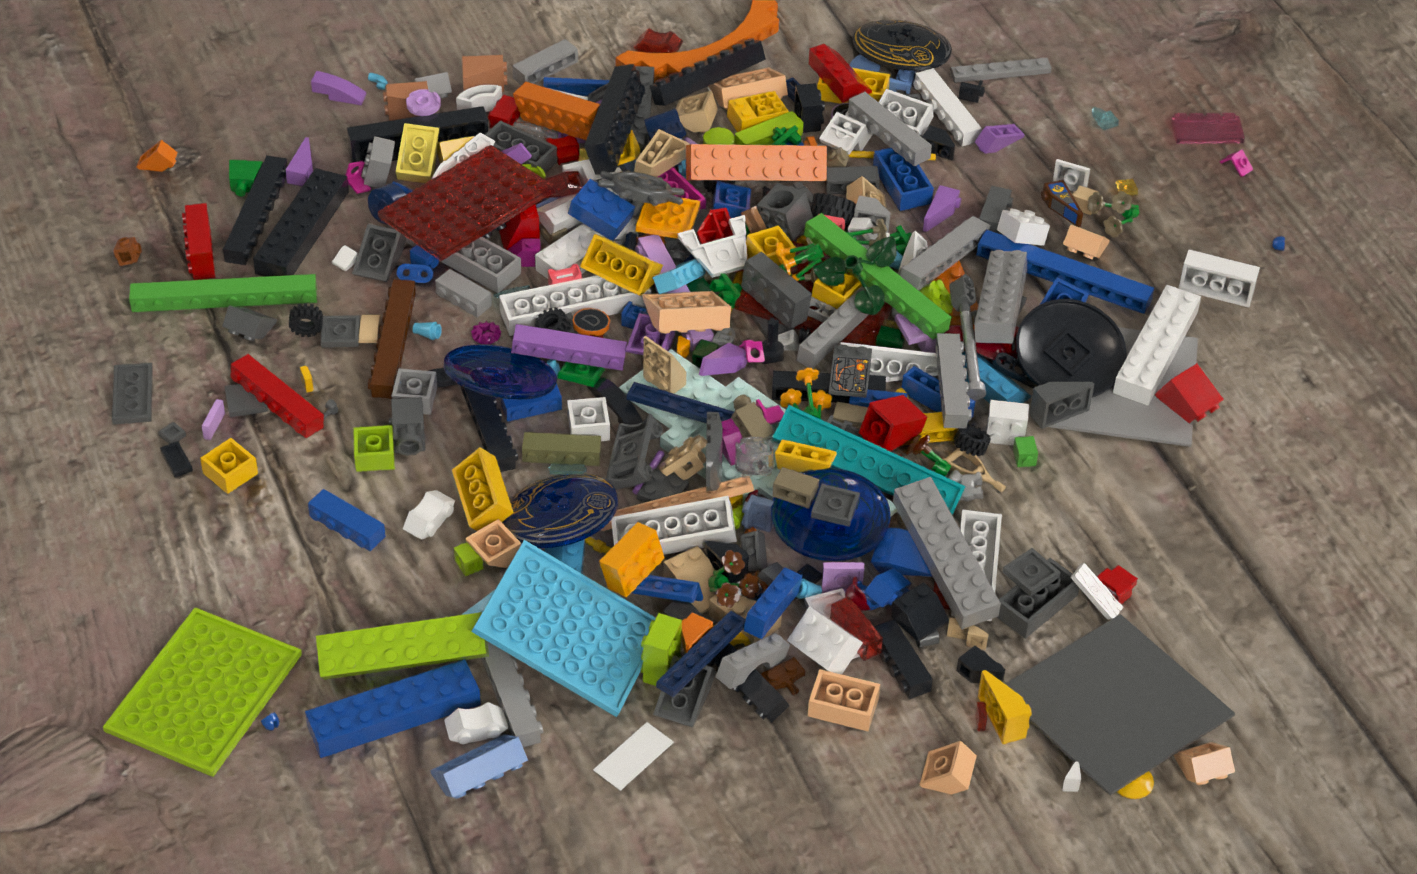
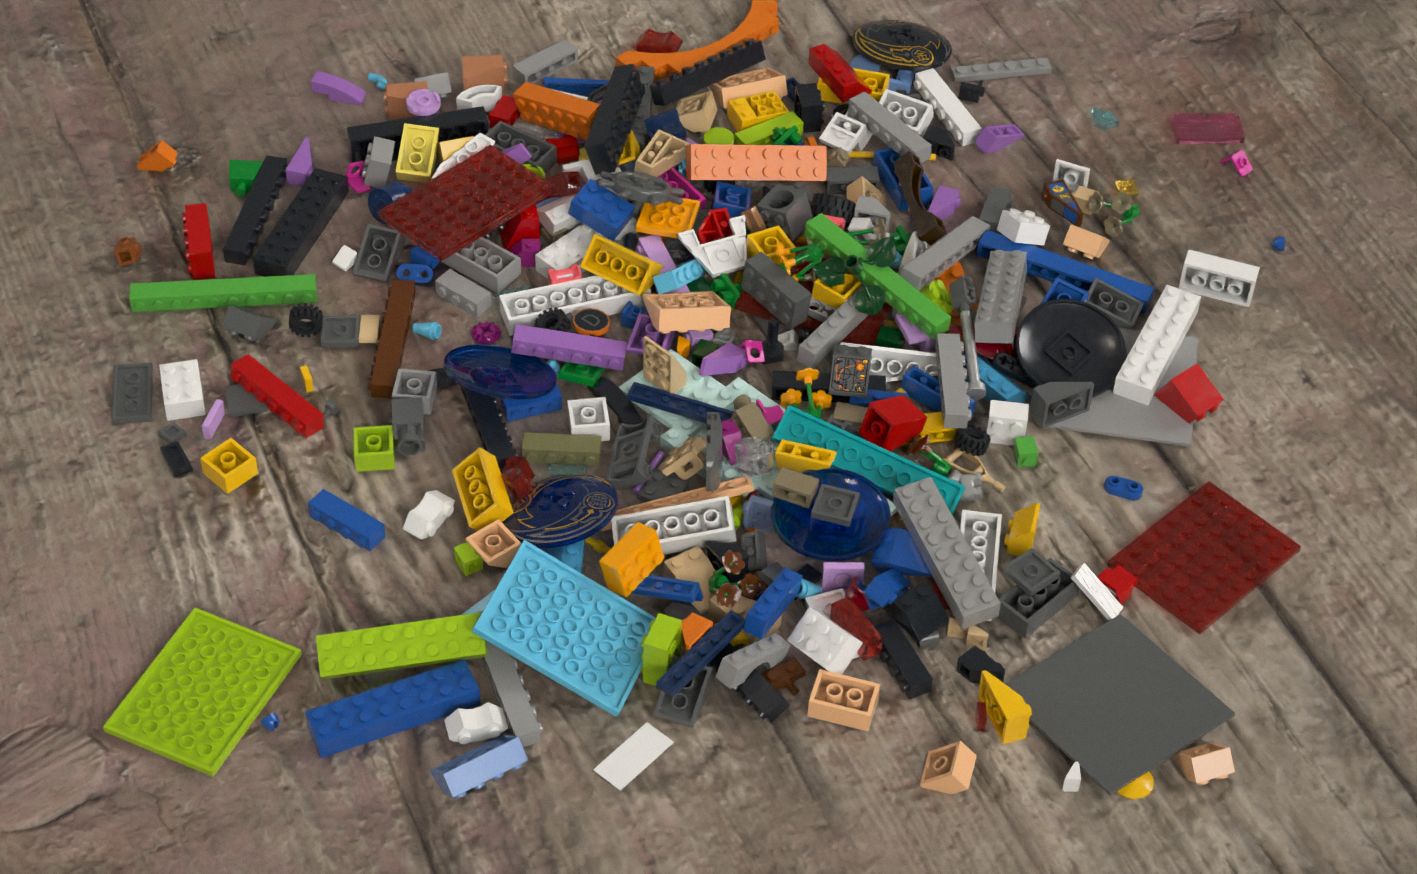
none -> white brick [159,359,206,421]
none -> clear red brick [501,456,535,501]
none -> dark brown arch [893,151,947,245]
none -> yellow slope [1004,503,1041,556]
none -> dark grey slope [1086,278,1144,329]
none -> blue plate [1104,476,1143,501]
none -> clear red plate [1107,481,1301,635]

